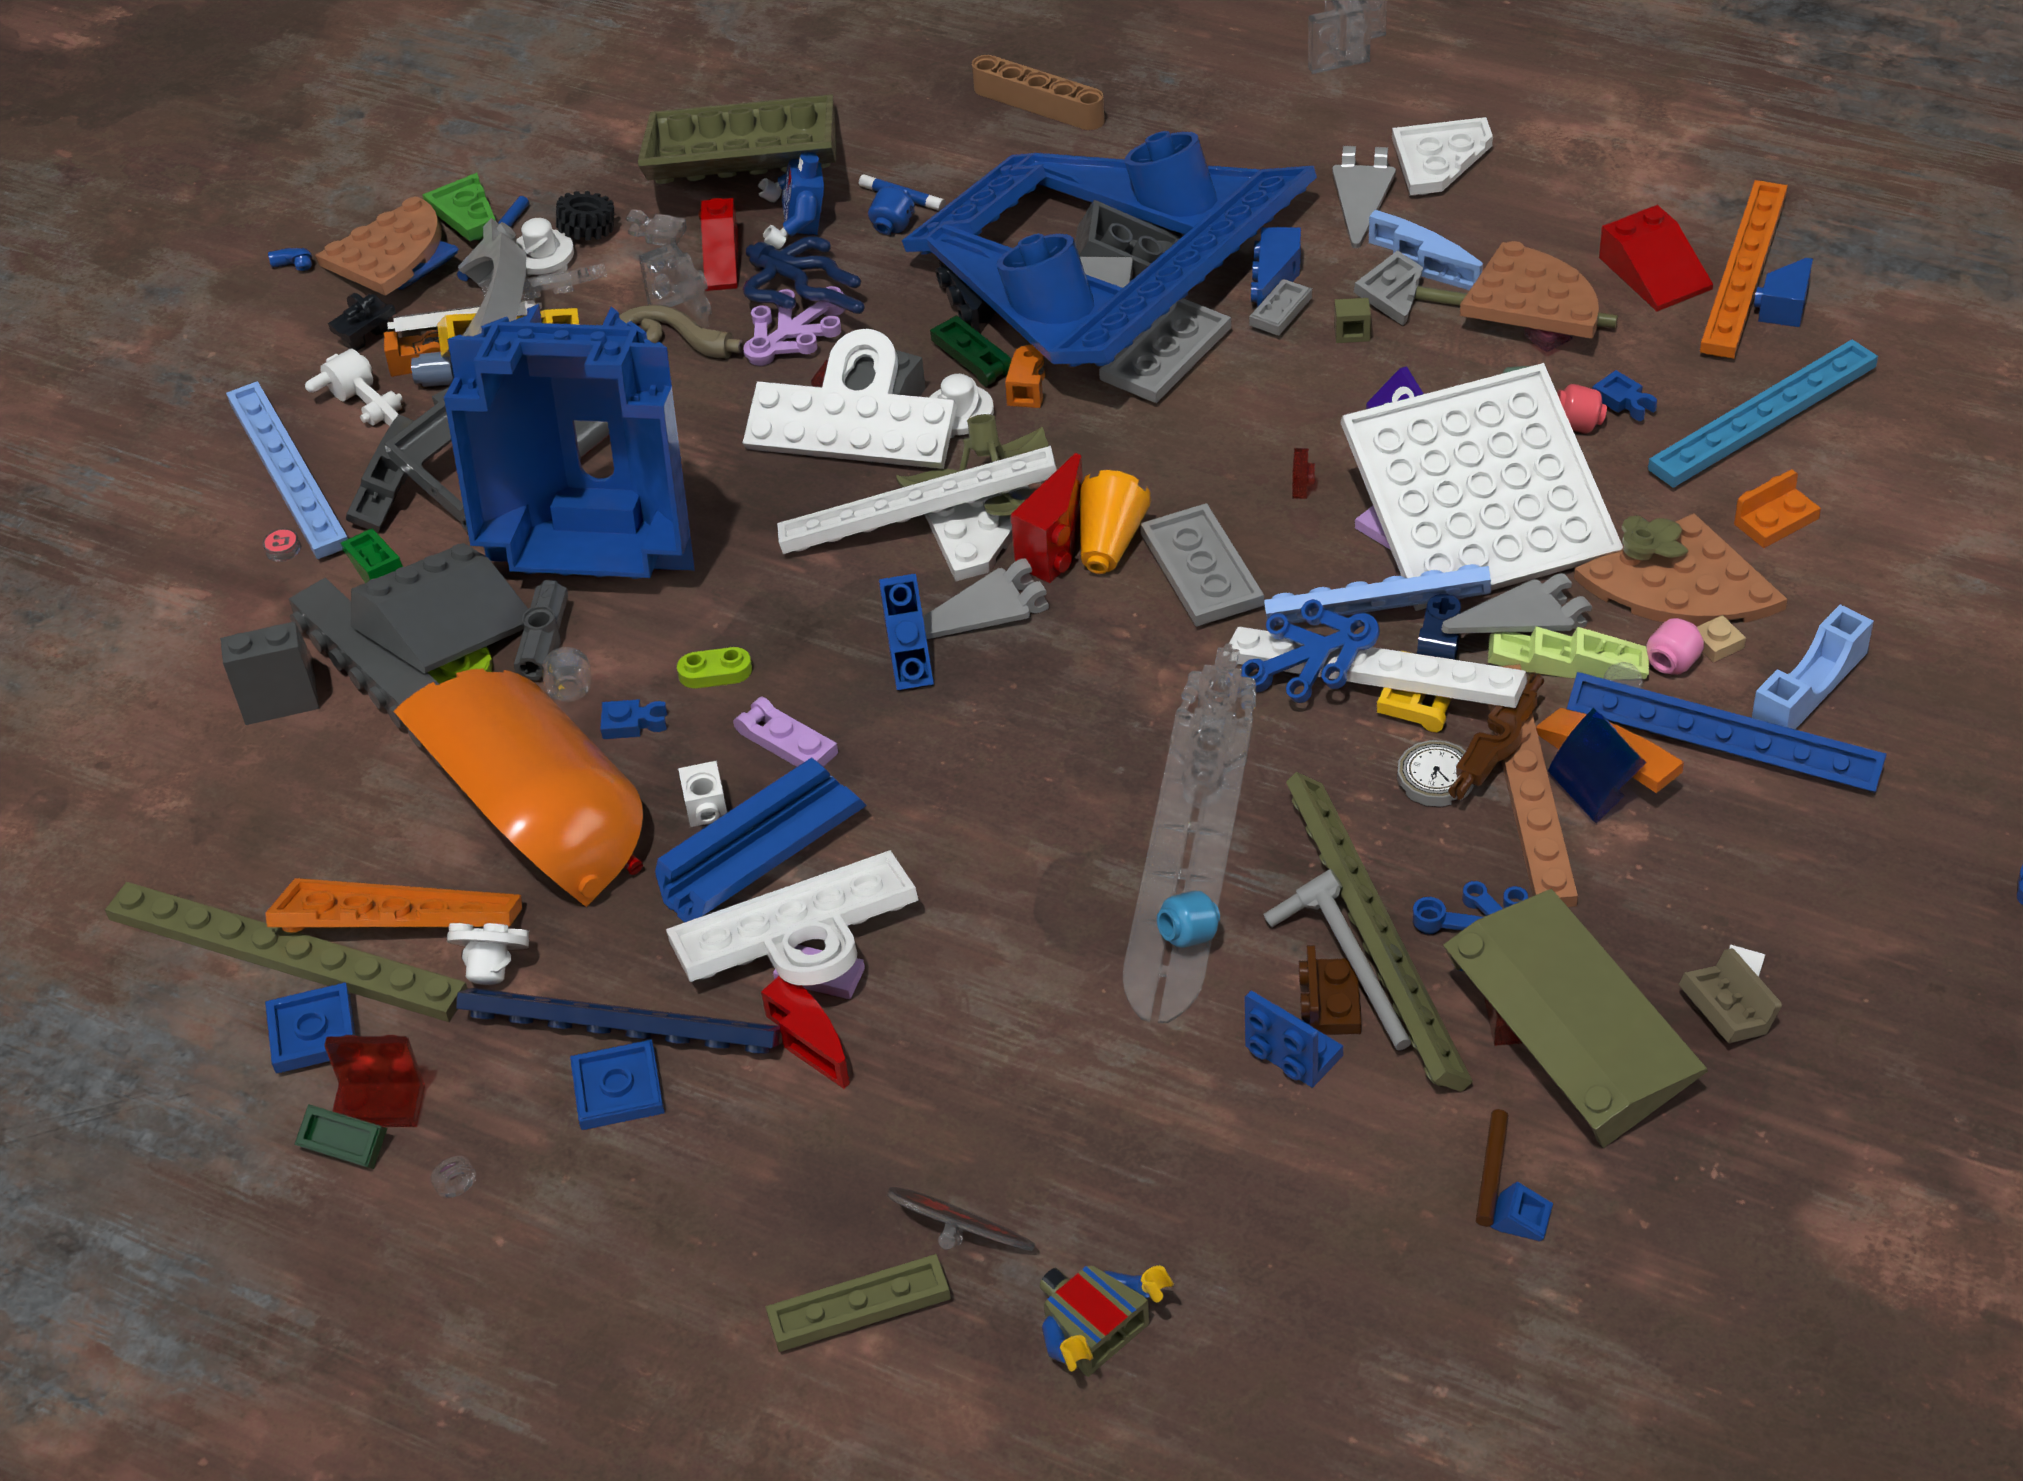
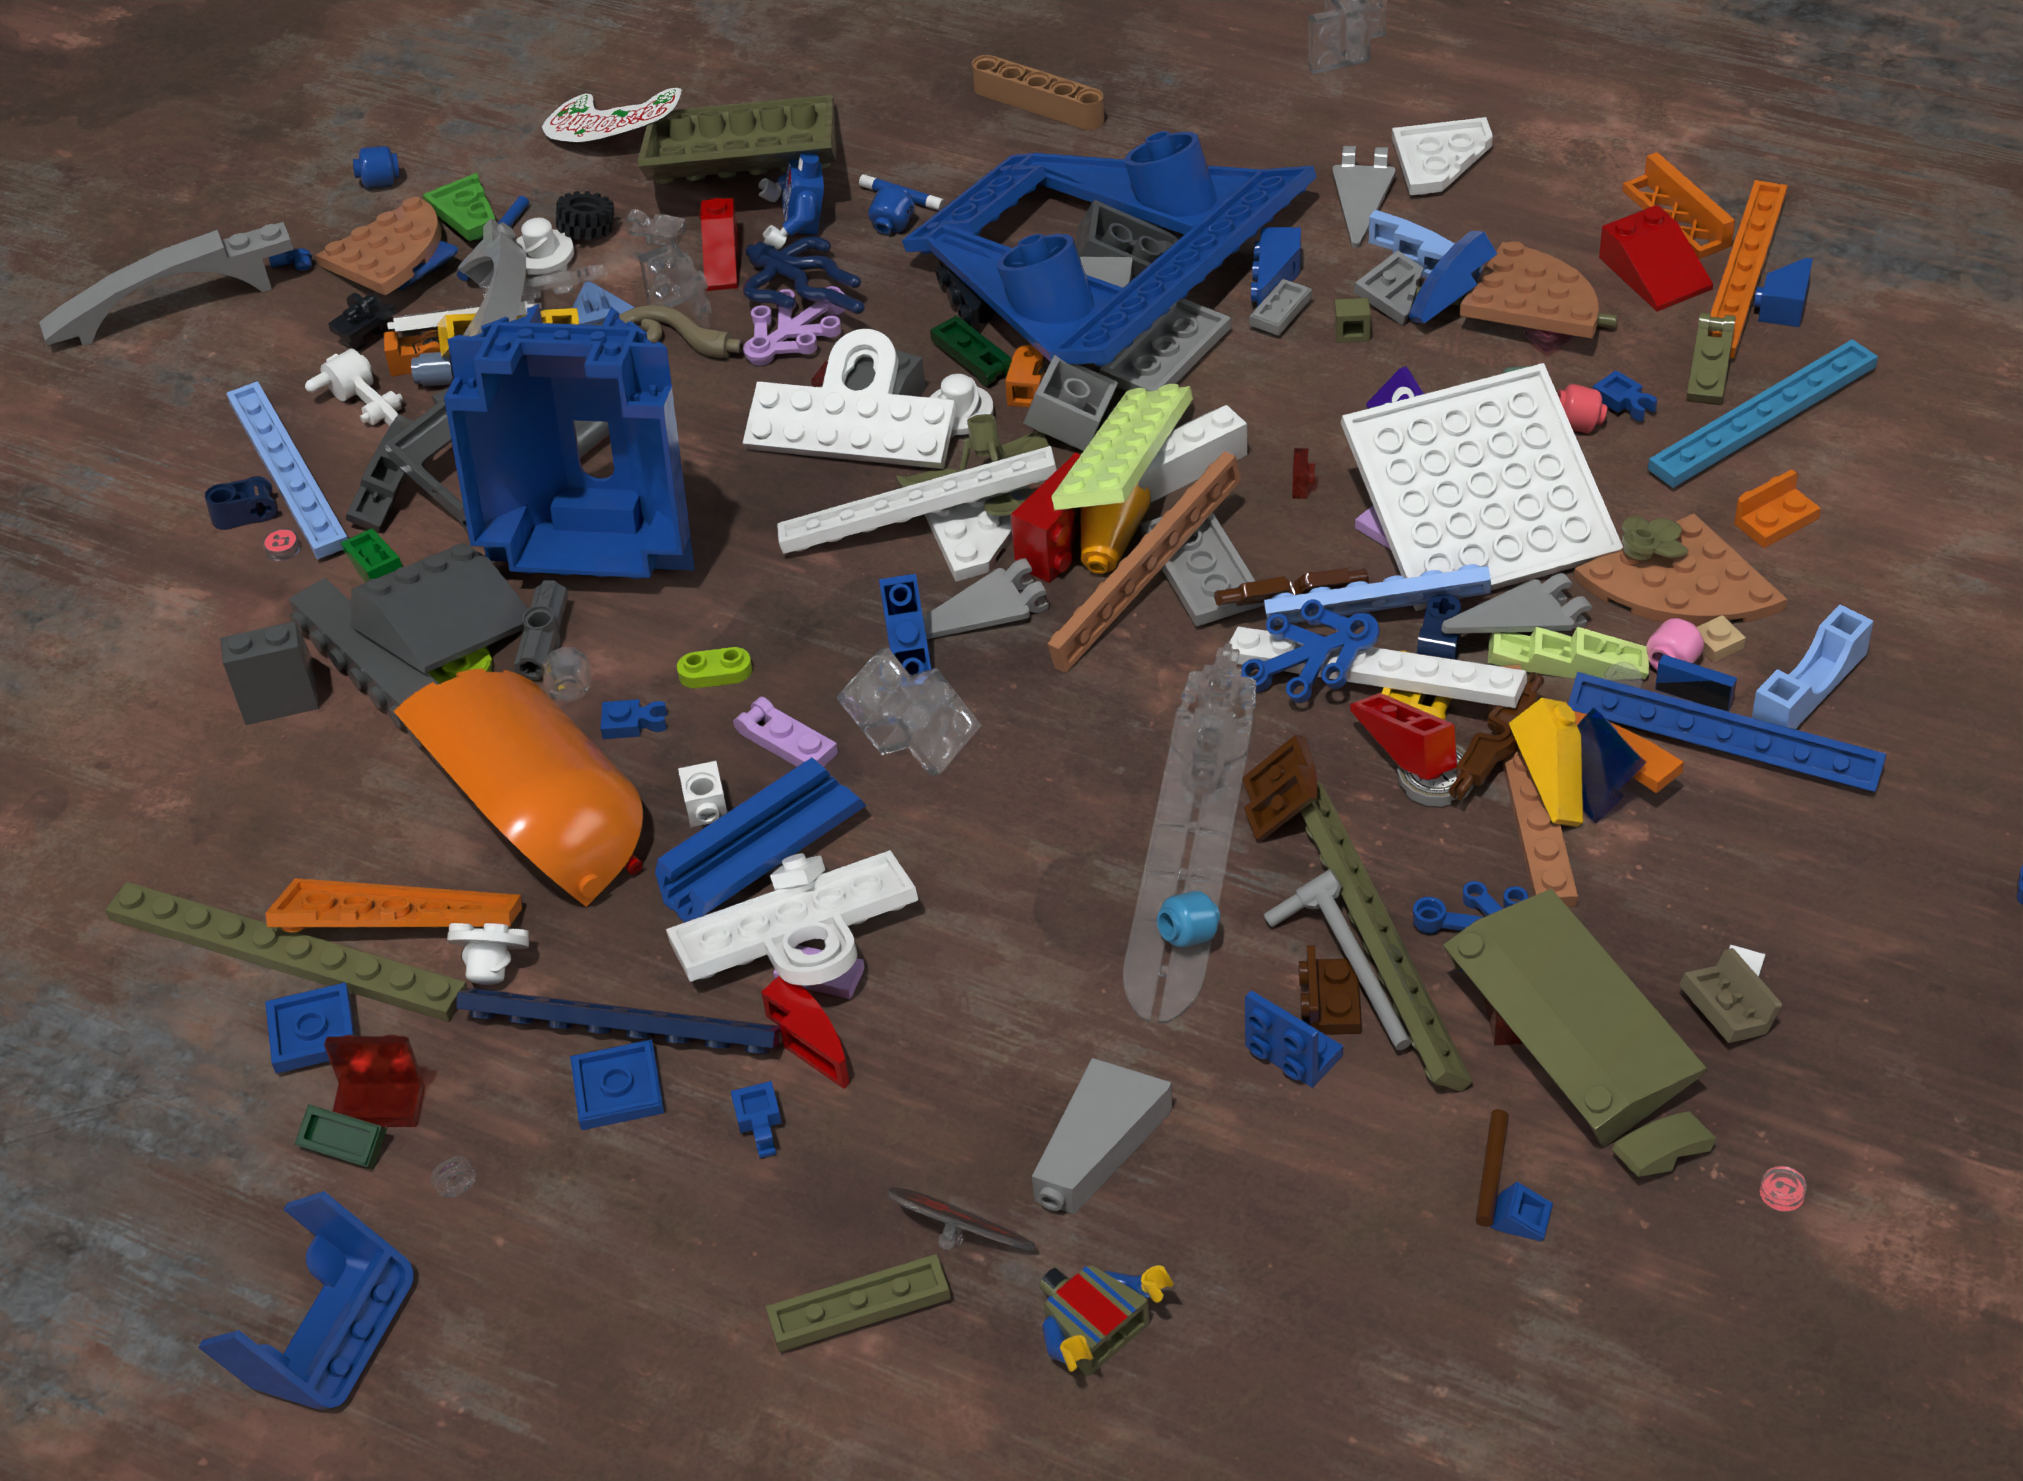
none -> light grey slope [39,222,294,346]
none -> blue windscreen [198,1191,413,1410]
none -> dark blue piece [204,476,277,530]
none -> blue head [353,146,399,188]
none -> sticker [542,88,682,142]
none -> medium blue piece [572,281,634,325]
none -> blue plate [731,1081,782,1158]
none -> white plate [770,853,825,890]
none -> clear bracket [836,647,982,777]
none -> light grey brick [1023,355,1118,451]
none -> light grey slope [1032,1058,1173,1214]
none -> nougat plate [1047,451,1241,673]
none -> yellowish green plate [1051,384,1193,510]
none -> white slope [1138,405,1247,502]
none -> reddish brown piece [1214,568,1369,606]
none -> reddish brown slope [1242,735,1317,841]
none -> red slope [1350,693,1457,780]
none -> blue slope [1408,231,1497,324]
none -> yellow slope [1508,698,1583,827]
none -> olive slope [1612,1111,1716,1177]
none -> orange fence [1622,152,1735,259]
none -> tile [1655,654,1737,712]
none -> olive plate [1687,312,1736,405]
none -> clear tile [1760,1166,1807,1212]

